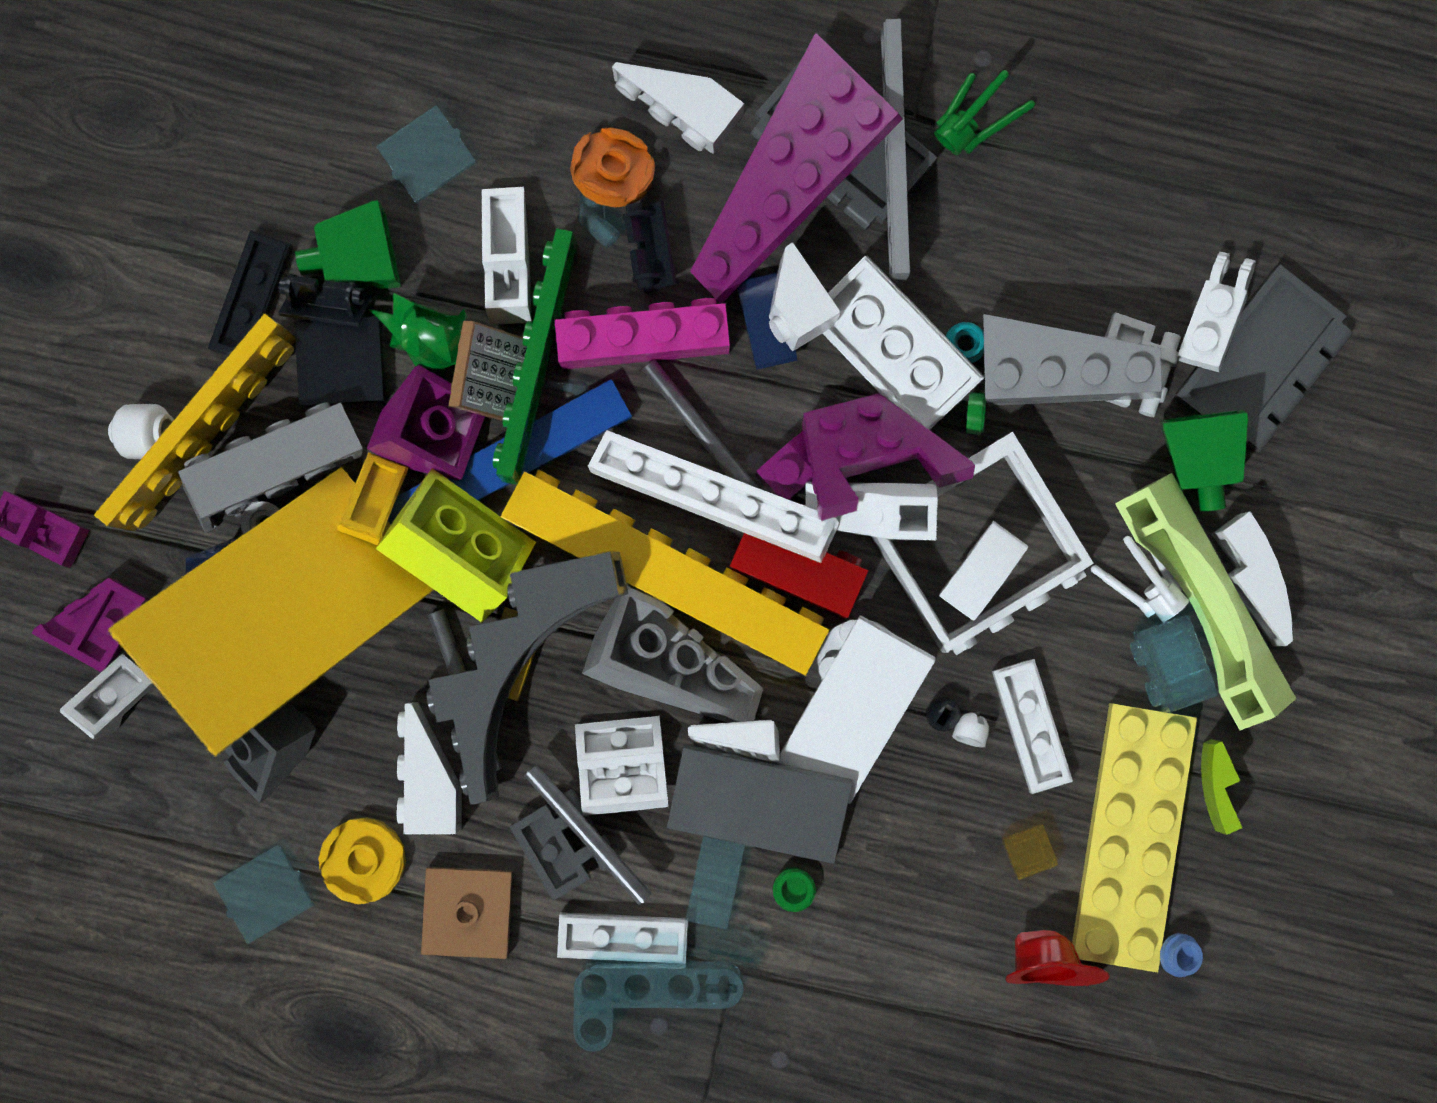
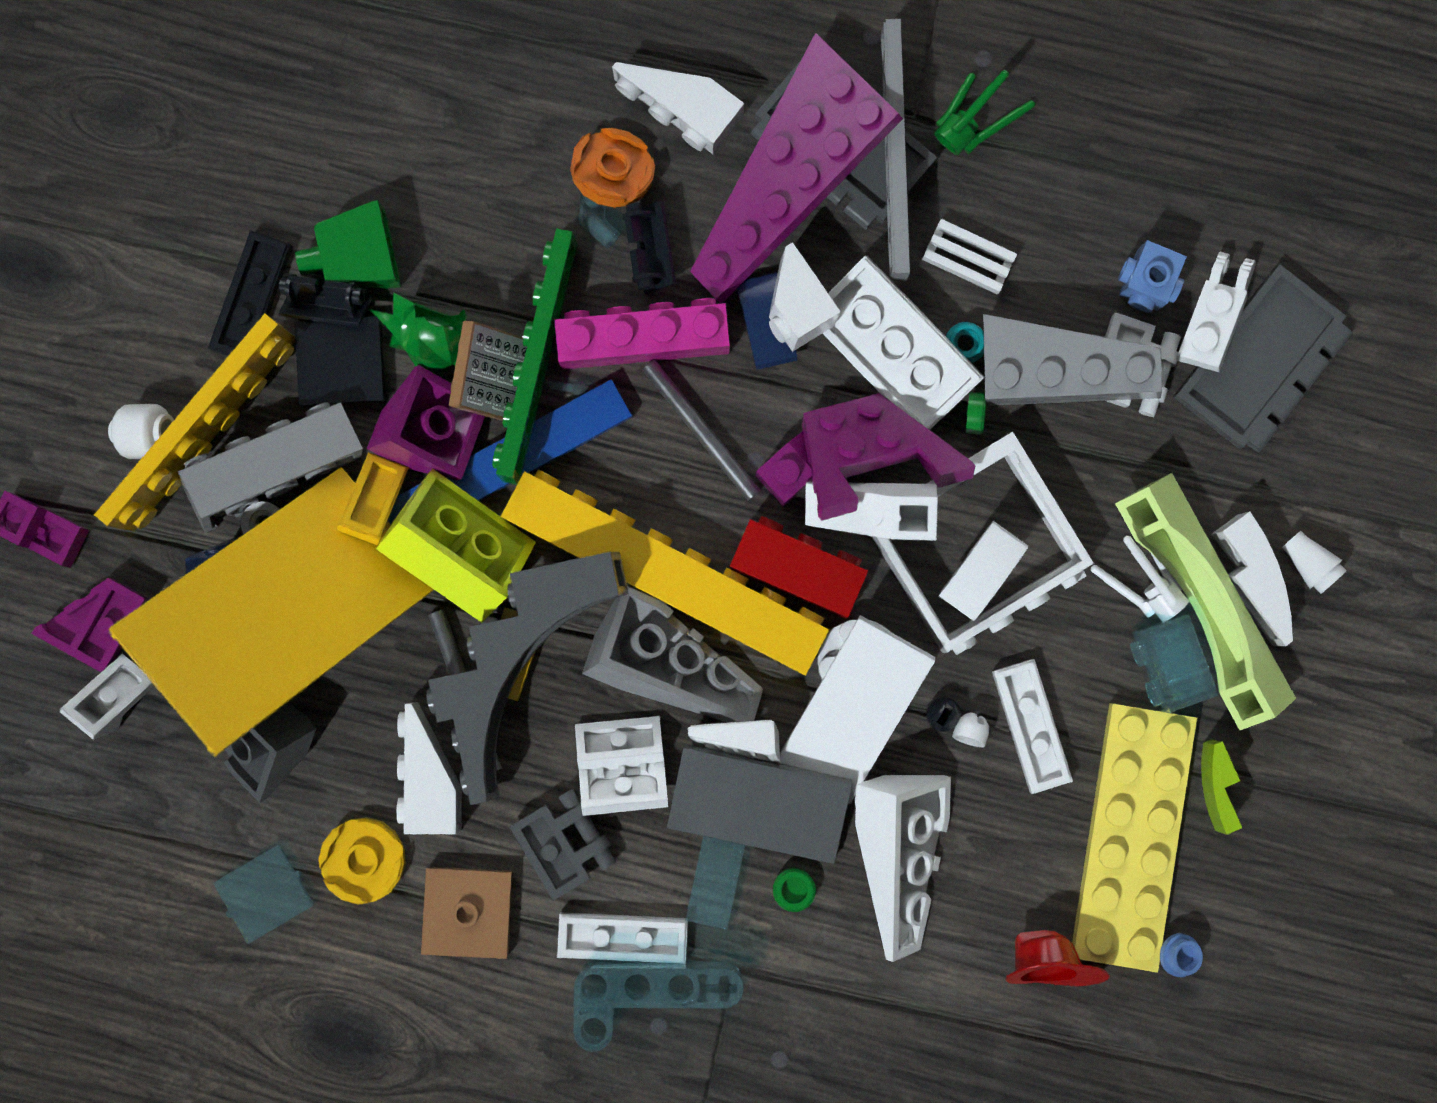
clear light blue piece [376,105,476,204] -> none
white slope [482,187,531,325] -> none
flat silver bar [524,765,652,905] -> none
white plate [588,430,839,563] -> none
clear yellow tile [1001,823,1059,880] -> none
green torso [1160,409,1248,511] -> none
none -> white wedge [855,775,951,962]
none -> white tile [922,219,1017,295]
none -> medium blue brick [1118,240,1187,312]
none -> white cone [1282,531,1347,594]

